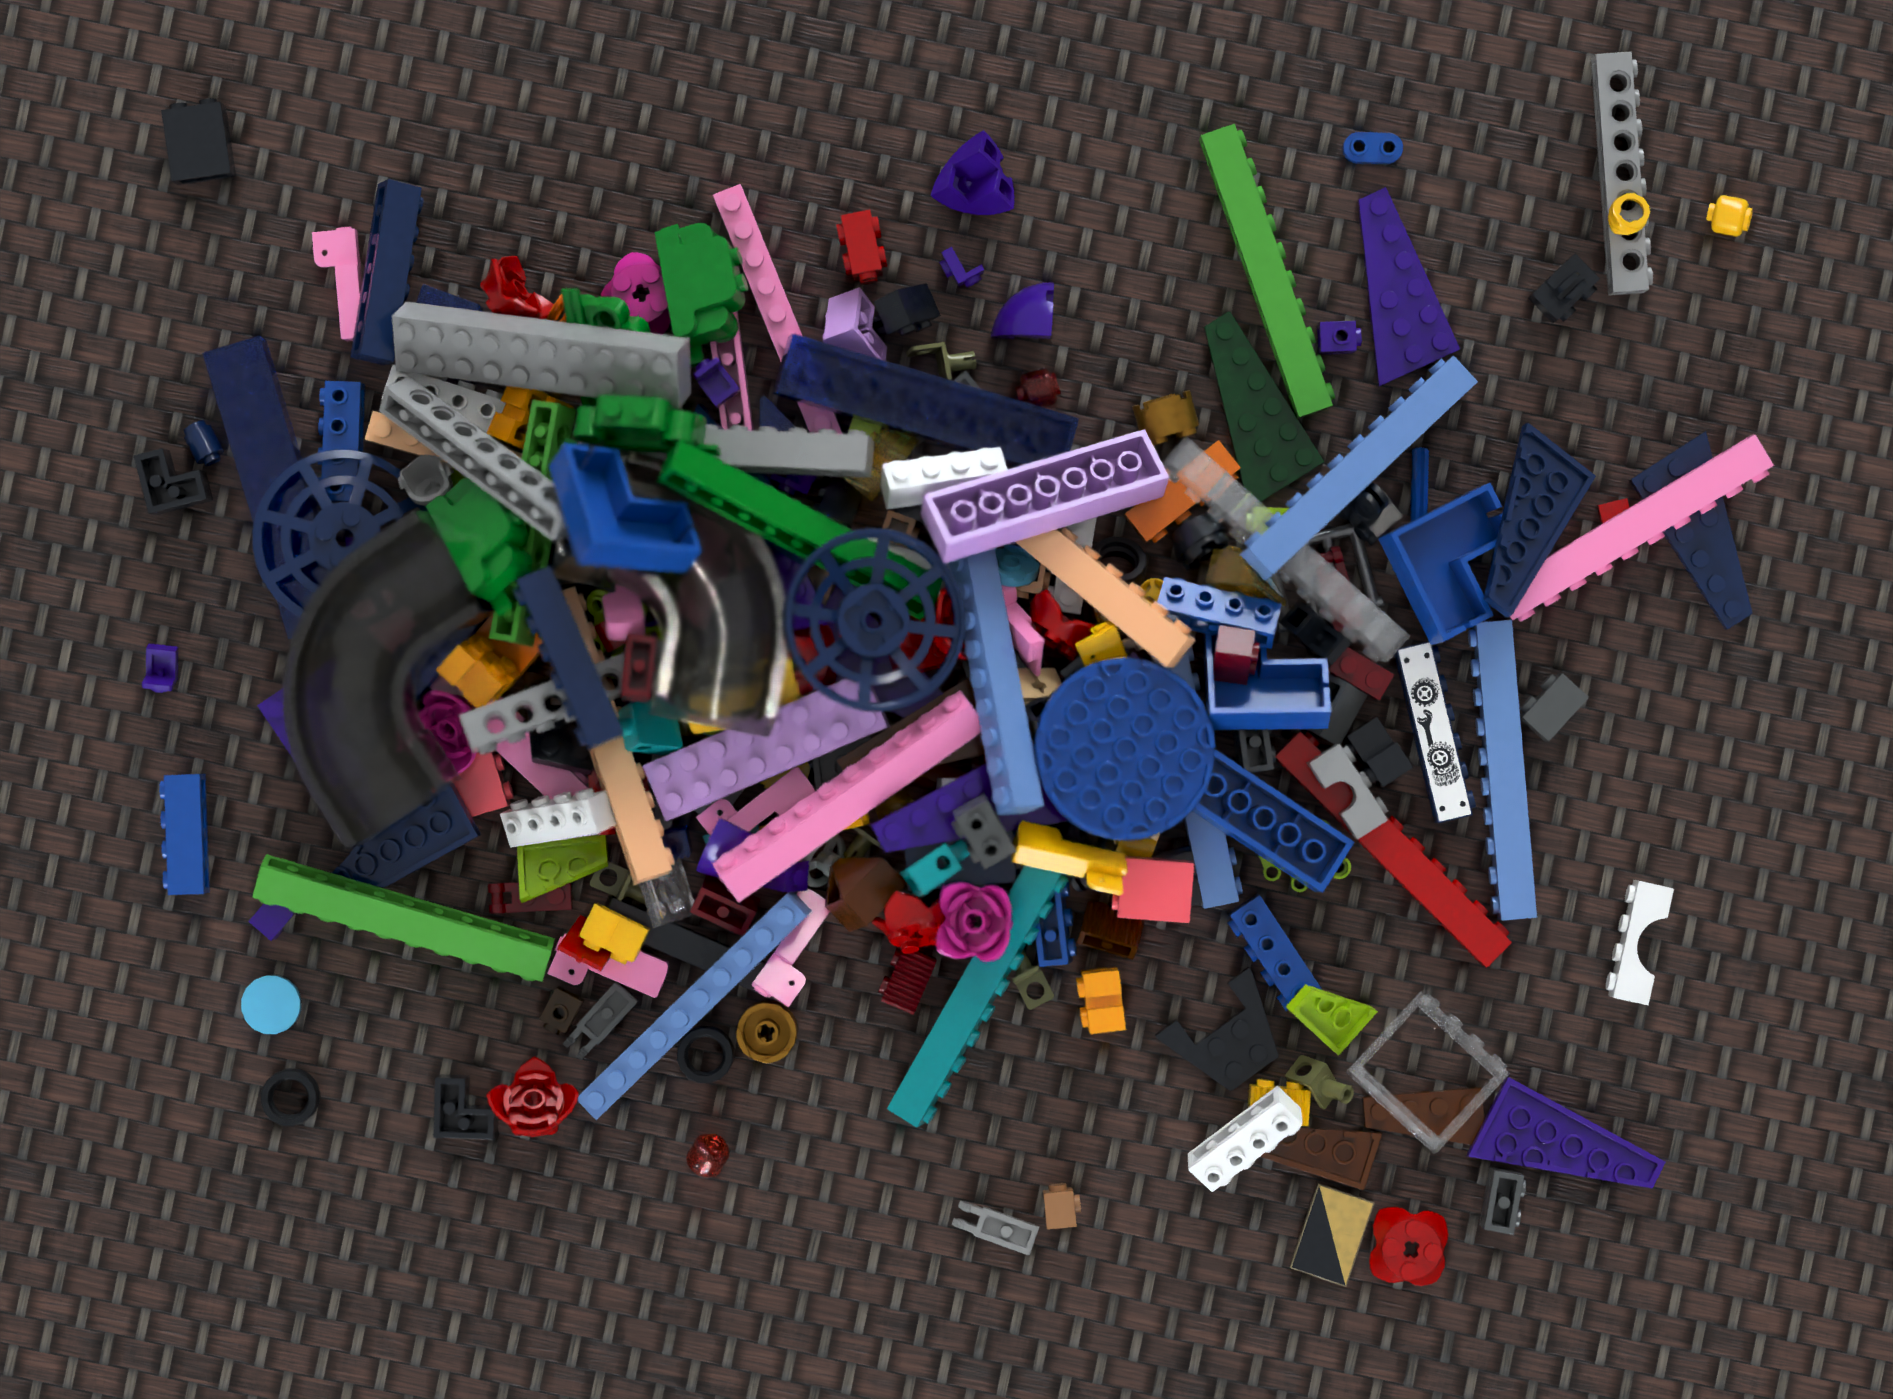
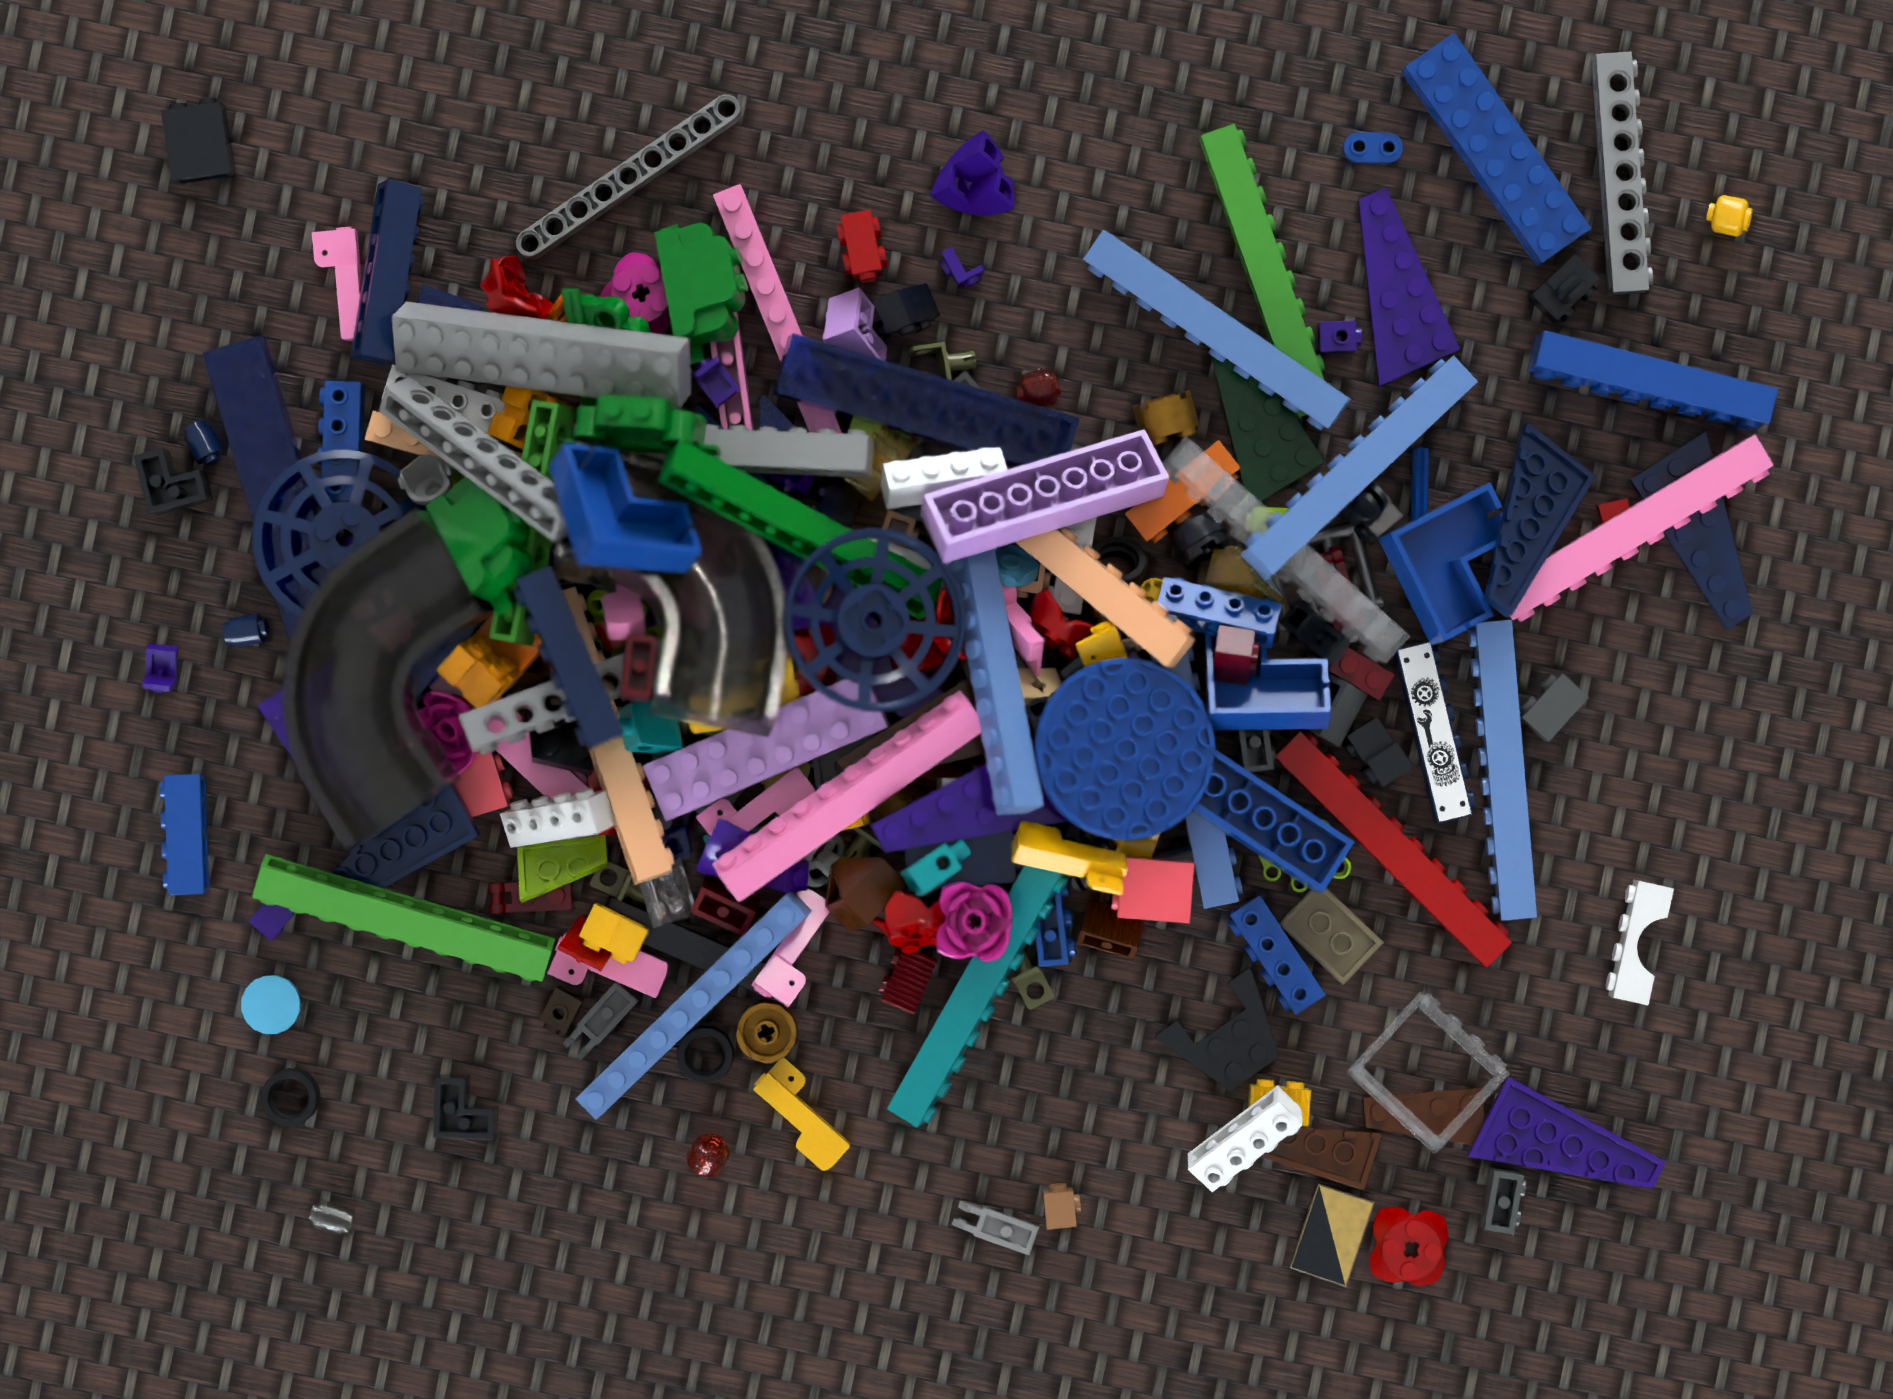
red brick [486,1056,579,1137] -> none
dark grey brick [951,793,1016,869] -> none
dark purple brick [991,282,1054,339] -> none
light orange brick [1076,966,1126,1034] -> none
olive bracket [1285,1055,1354,1109] -> none
lime wing [1286,984,1378,1056] -> none
light grey arch [1307,744,1388,839] -> none
yellow piece [1608,193,1650,235] -> none
none -> dark blue brick [223,613,269,647]
none -> clear smoke brick [308,1199,355,1236]
none -> light grey beam [516,94,741,260]
none -> yellow piece [753,1058,850,1171]
none -> medium blue brick [1083,230,1351,430]
none -> dark tan tile [1278,888,1384,985]
none -> blue brick [1401,32,1591,267]
none -> blue brick [1526,330,1778,432]

